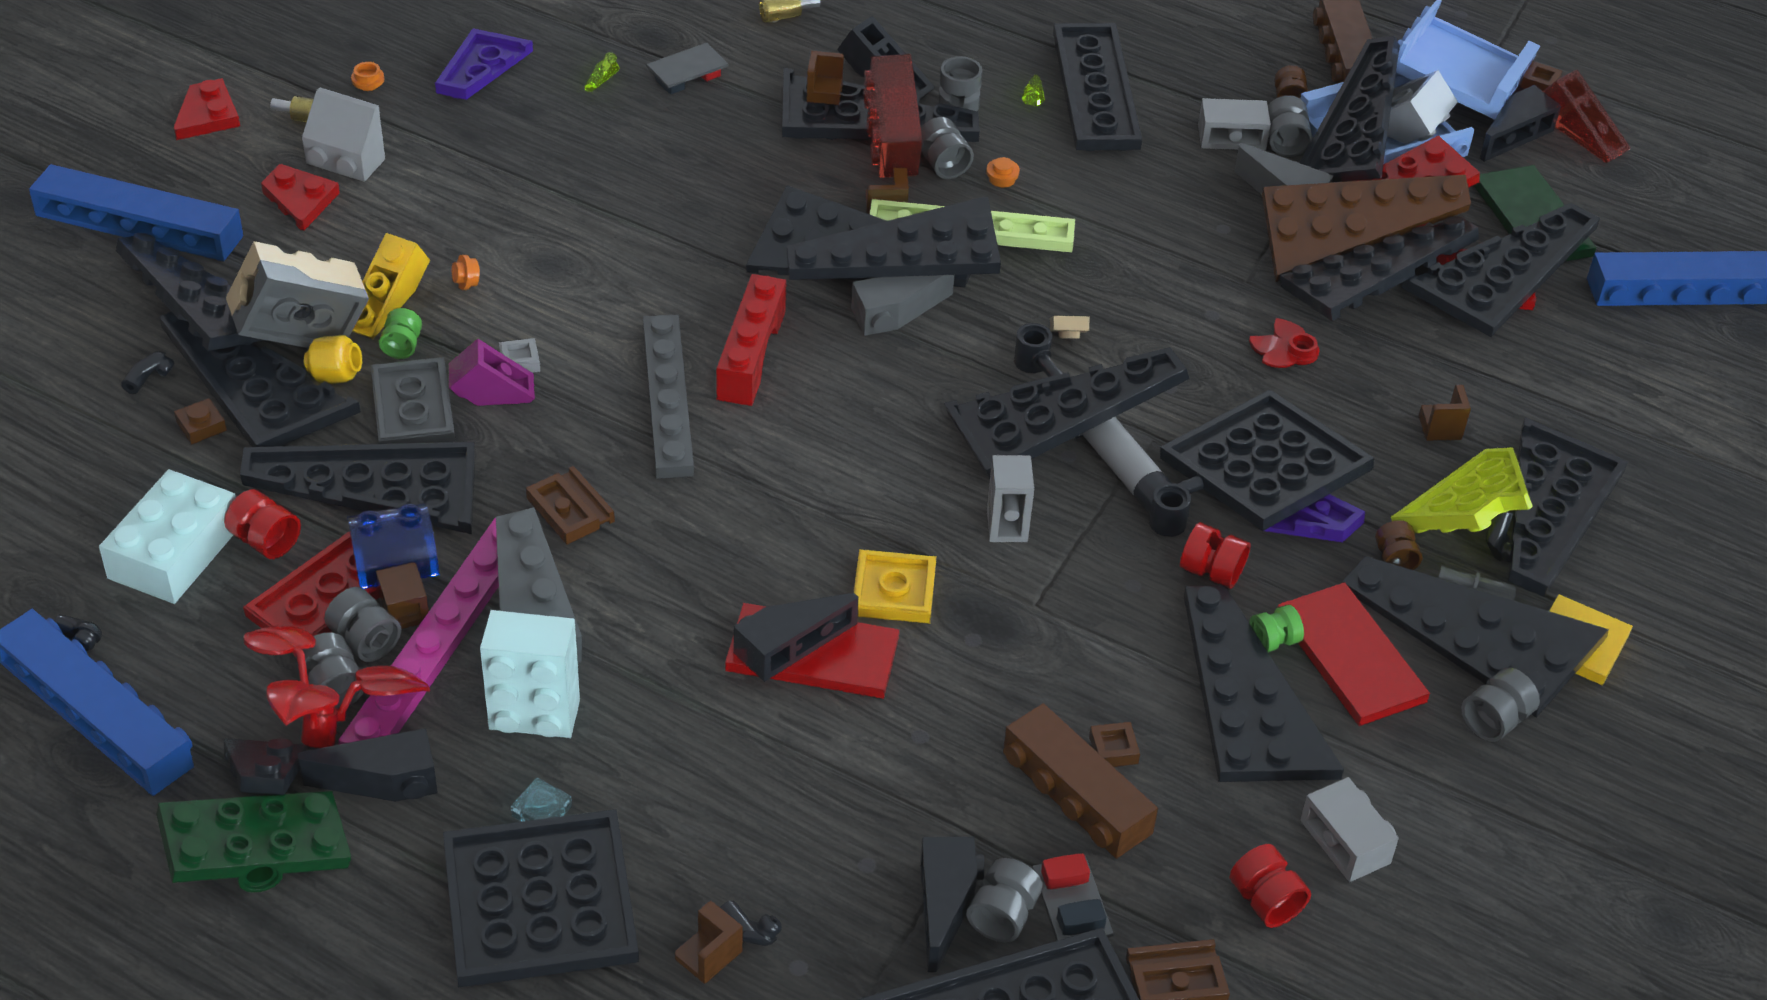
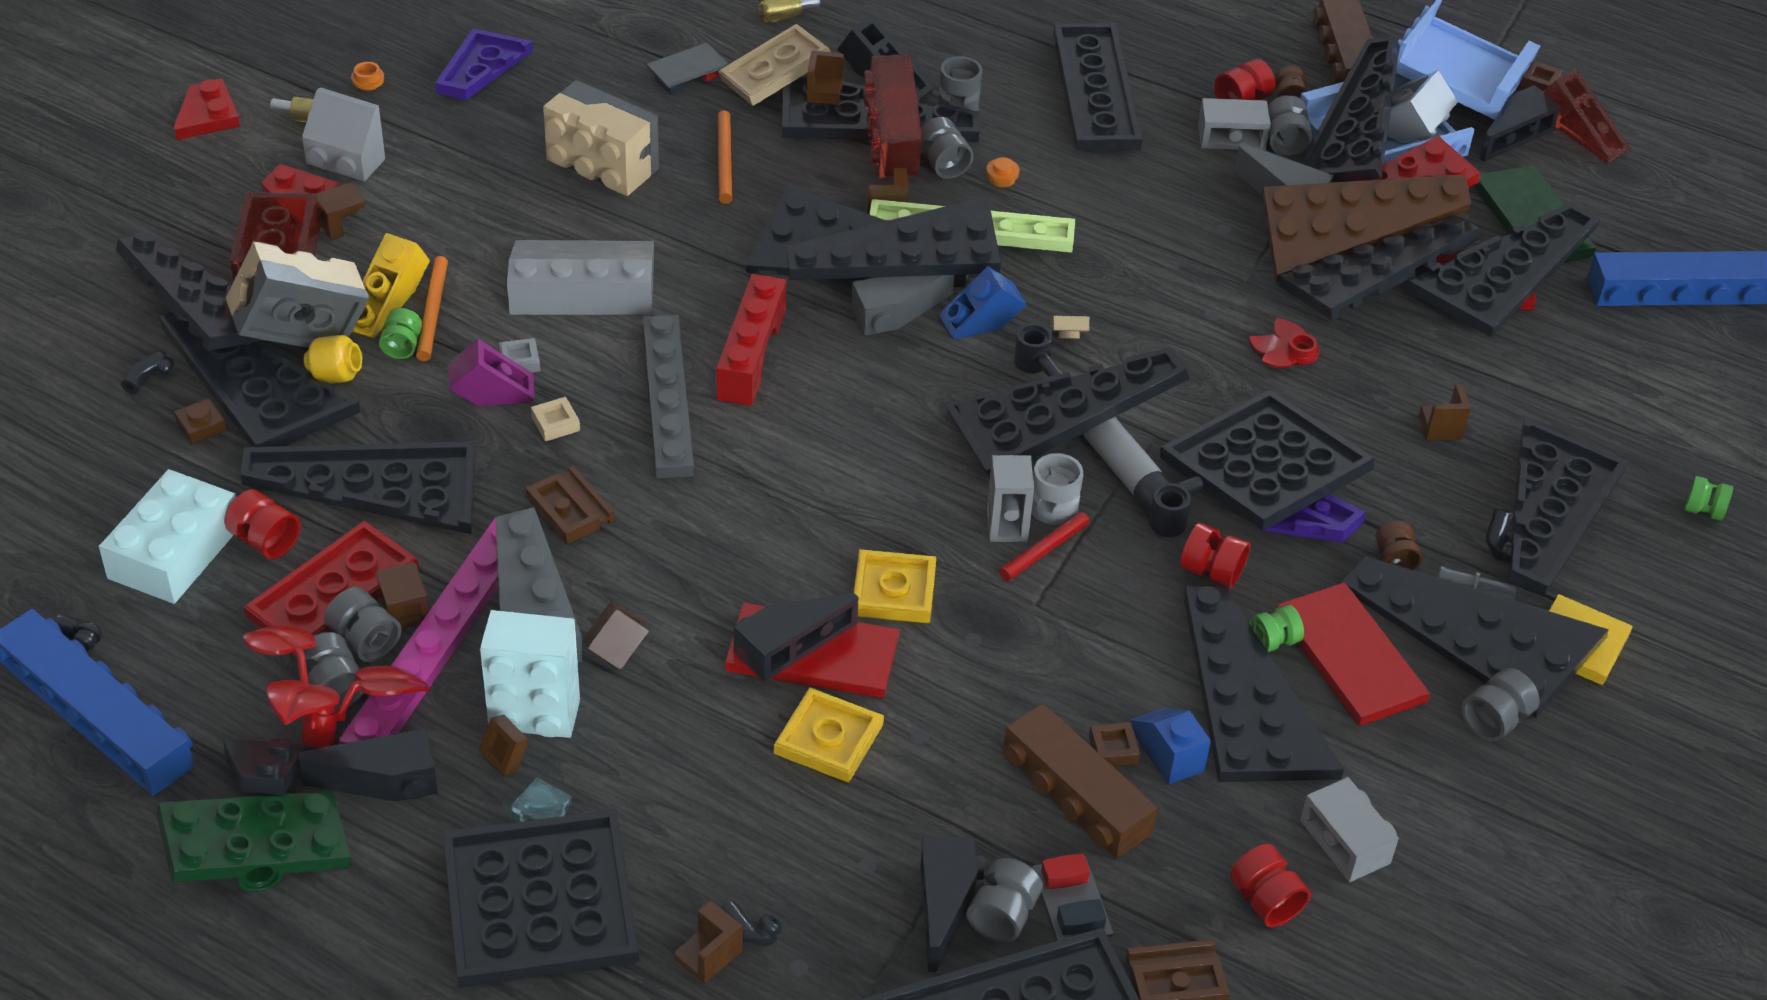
blue brick [29,164,243,261] -> none
clear blue brick [347,503,440,589] -> none
dark grey tile [371,357,455,444] -> none
orange plate [452,255,480,290] -> none
clear neon green bar [584,52,620,91] -> none
clear neon green bar [1022,74,1045,107] -> none
neon yellow wing [1391,447,1533,533] -> none
none -> clear red brick [230,192,321,282]
none -> reddish brown panel [313,182,366,241]
none -> orange bar [416,256,448,362]
none -> reddish brown plate [479,715,529,776]
none -> light grey slope [507,240,654,315]
none -> tan plate [531,397,580,441]
none -> tan piece [543,80,659,196]
none -> panel [584,600,649,669]
none -> orange bar [717,110,732,204]
none -> tan tile [718,24,830,106]
none -> yellow tile [774,687,884,783]
none -> blue slope [939,266,1027,339]
none -> red bar [999,512,1090,581]
none -> light grey wheel [1031,453,1084,525]
none -> blue slope [1128,708,1211,785]
none -> red wheel [1214,58,1275,100]
none -> bright green wheel [1684,475,1734,521]

